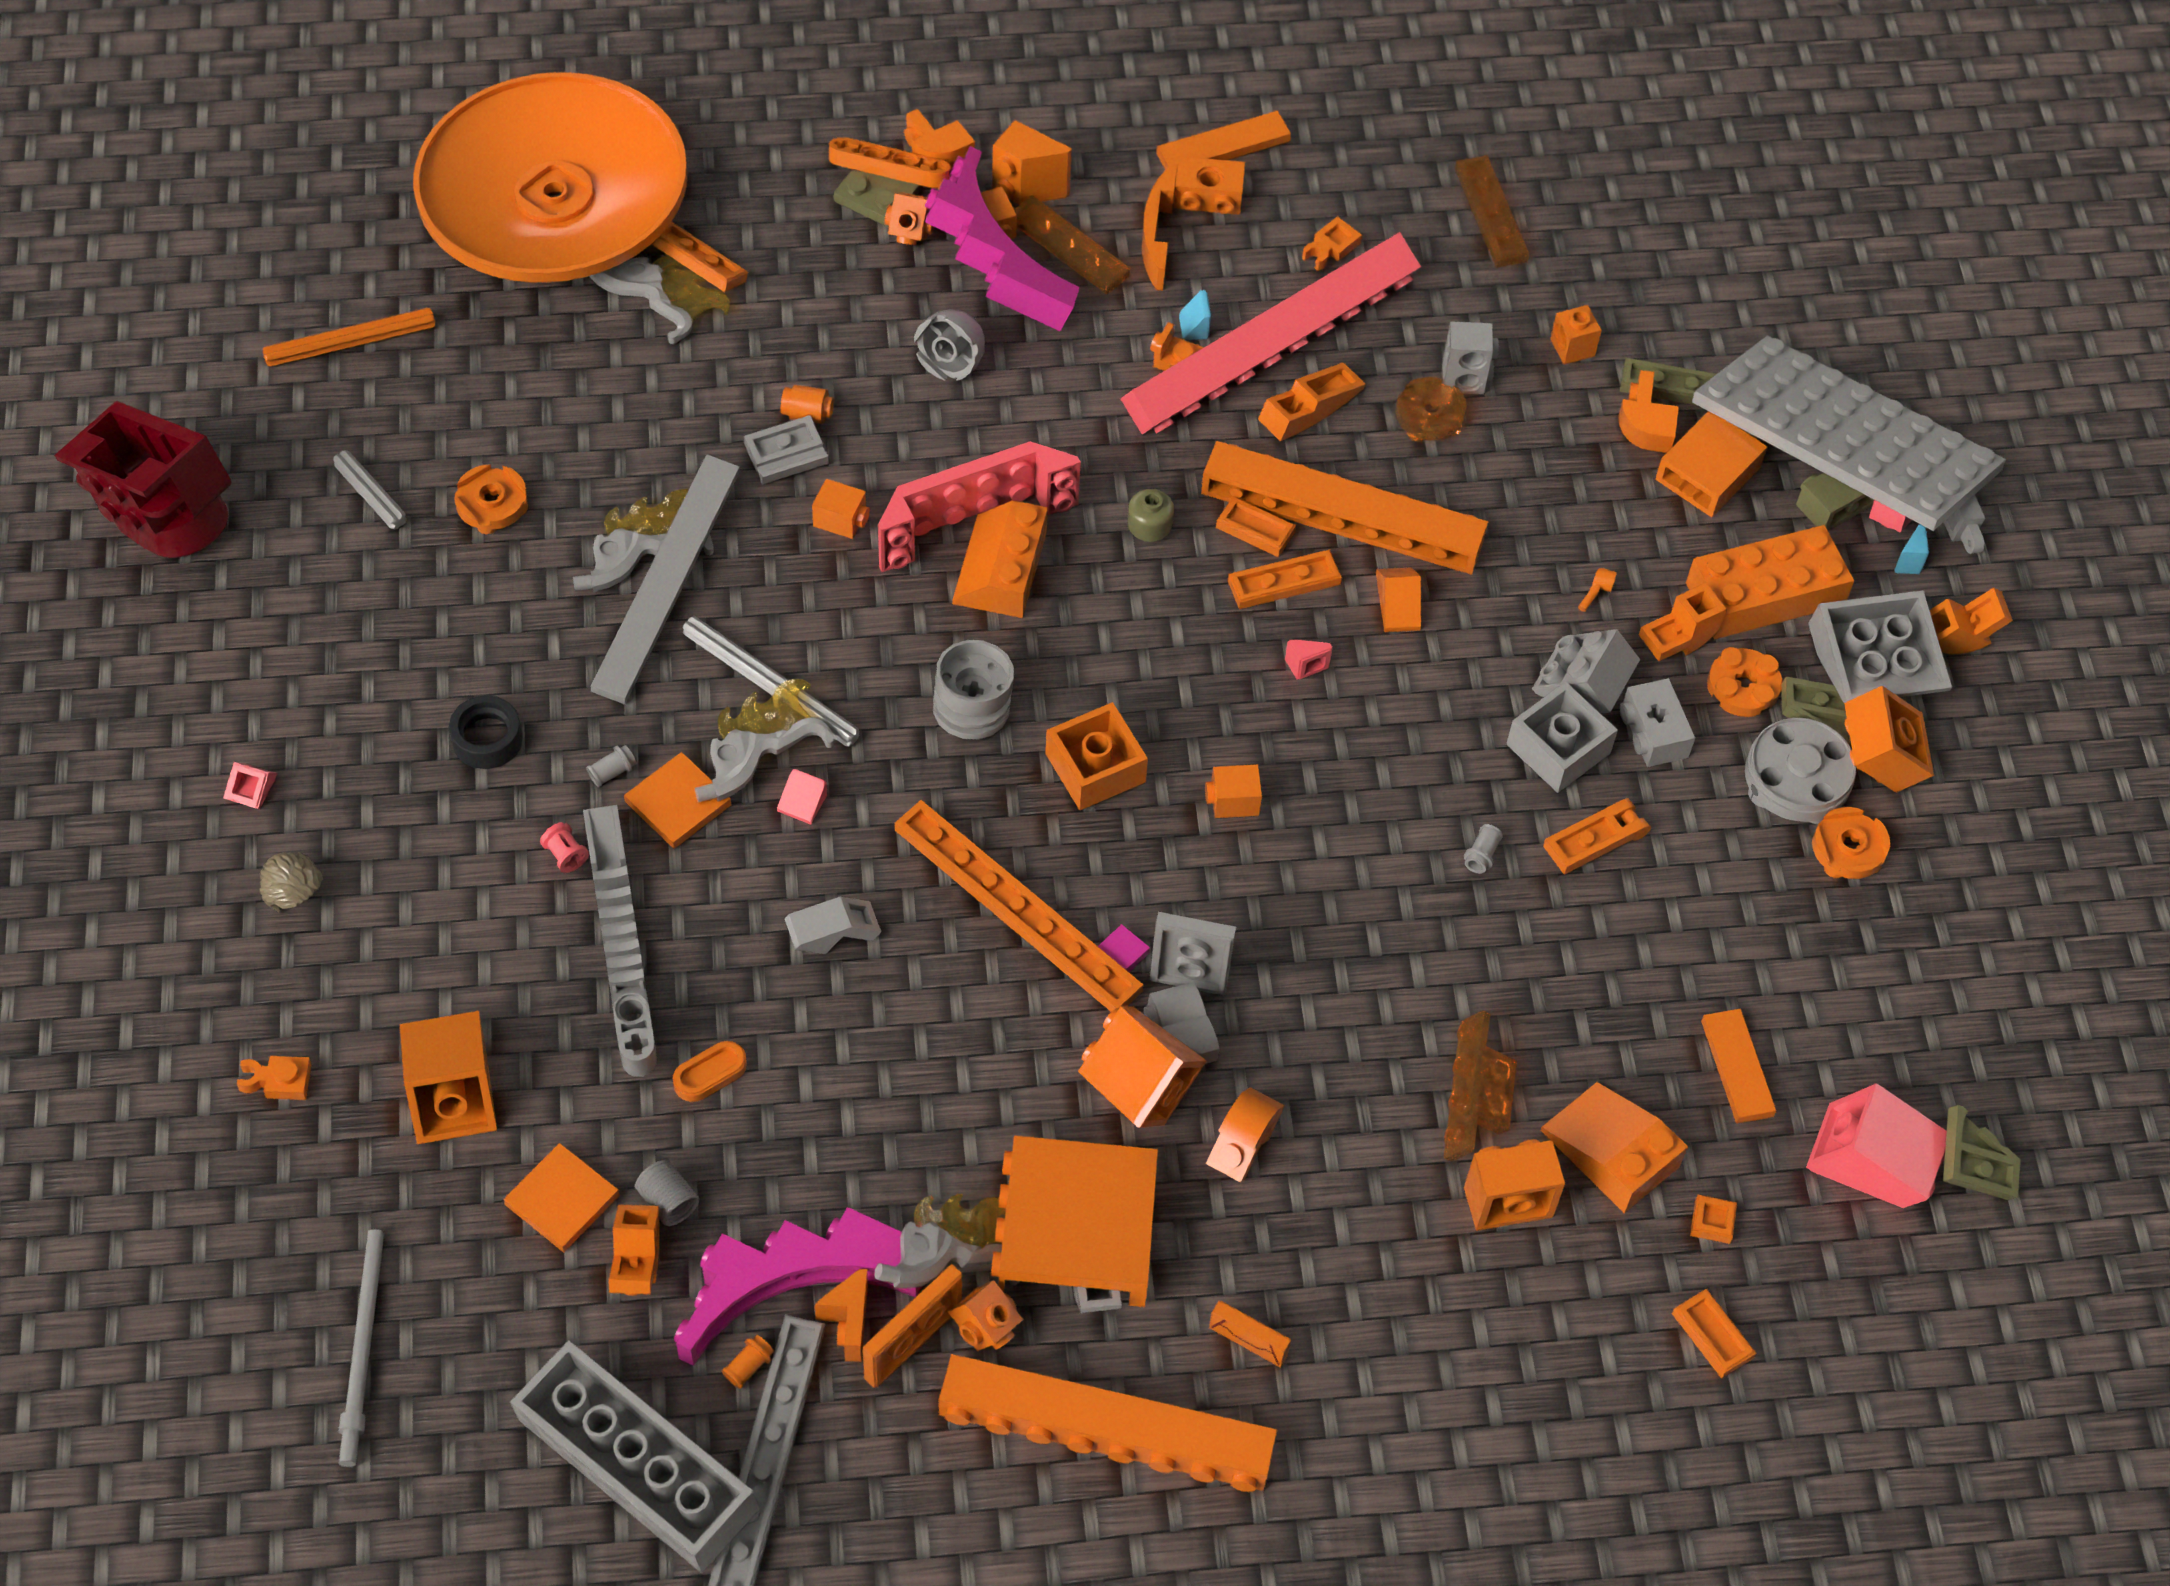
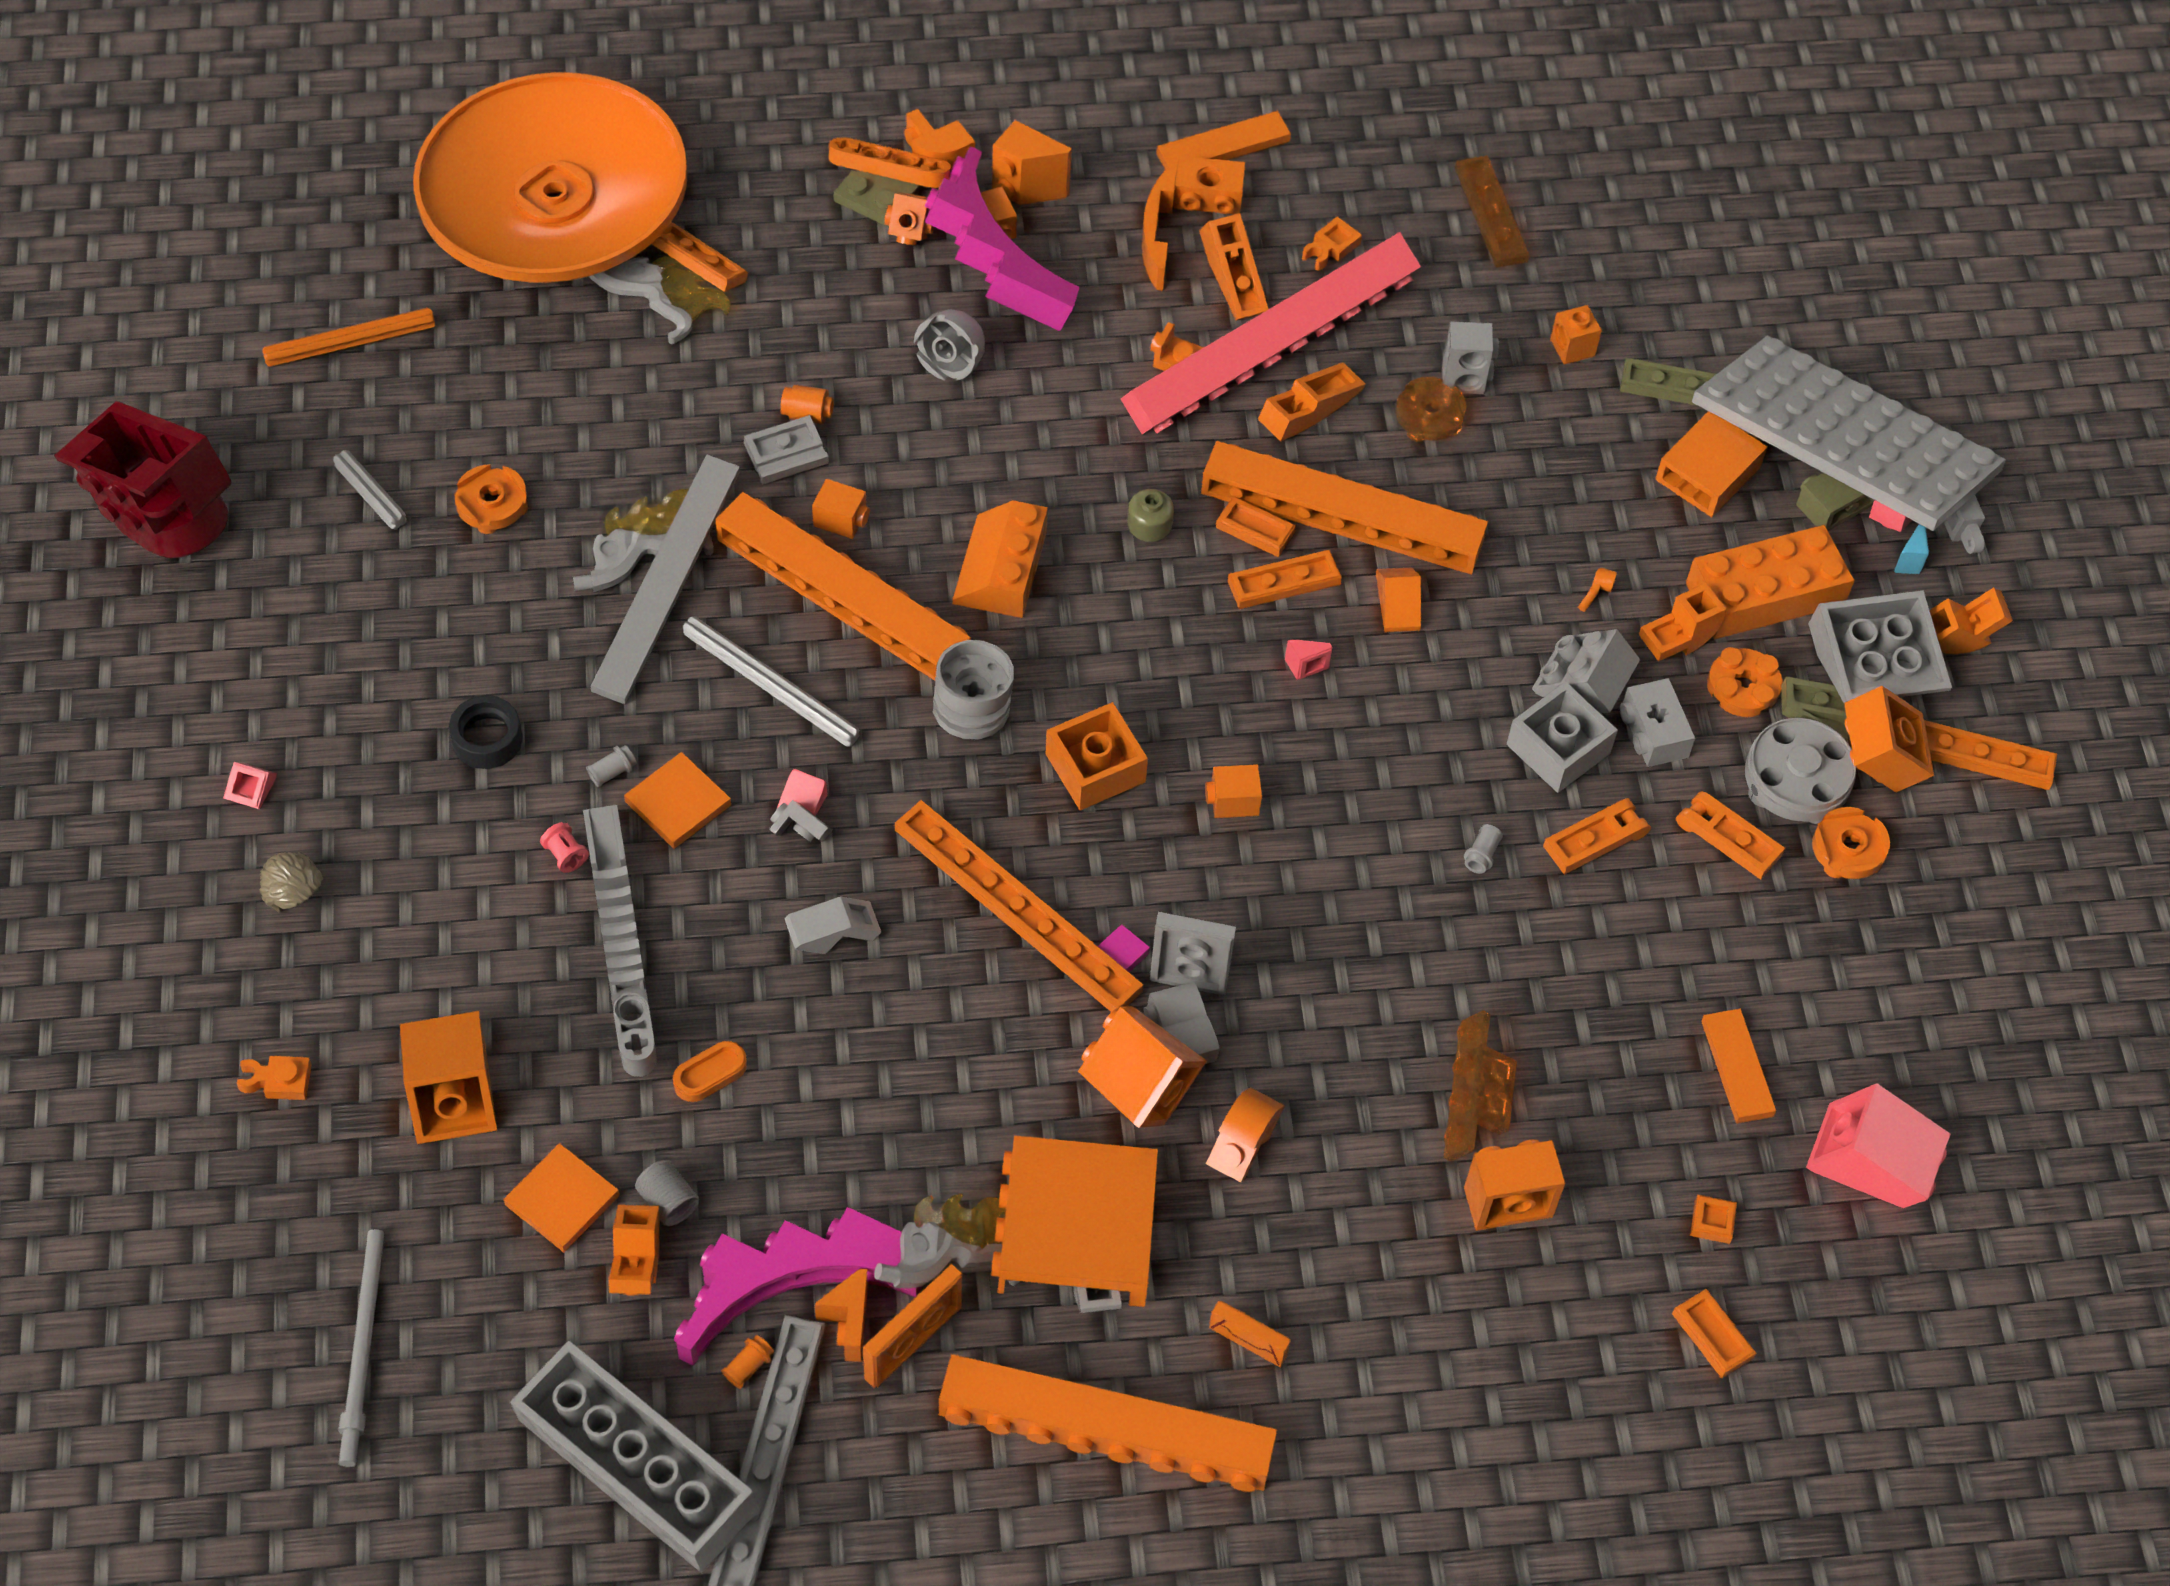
piece [695,679,834,802] -> none
coral slope [878,441,1081,572] -> none
orange brick [948,1280,1023,1351] -> none
clear orange tile [1014,195,1131,294] -> none
medium azure slope [1179,290,1211,340] -> none
orange slope [1540,1082,1688,1213] -> none
orange brick [1619,370,1679,453] -> none
olive wing [1943,1105,2021,1200] -> none
none -> orange brick [715,492,971,681]
none -> light grey bracket [769,800,833,842]
none -> orange slope [1199,213,1269,321]
none -> orange plate [1676,791,1785,880]
none -> orange tile [1924,720,2057,790]

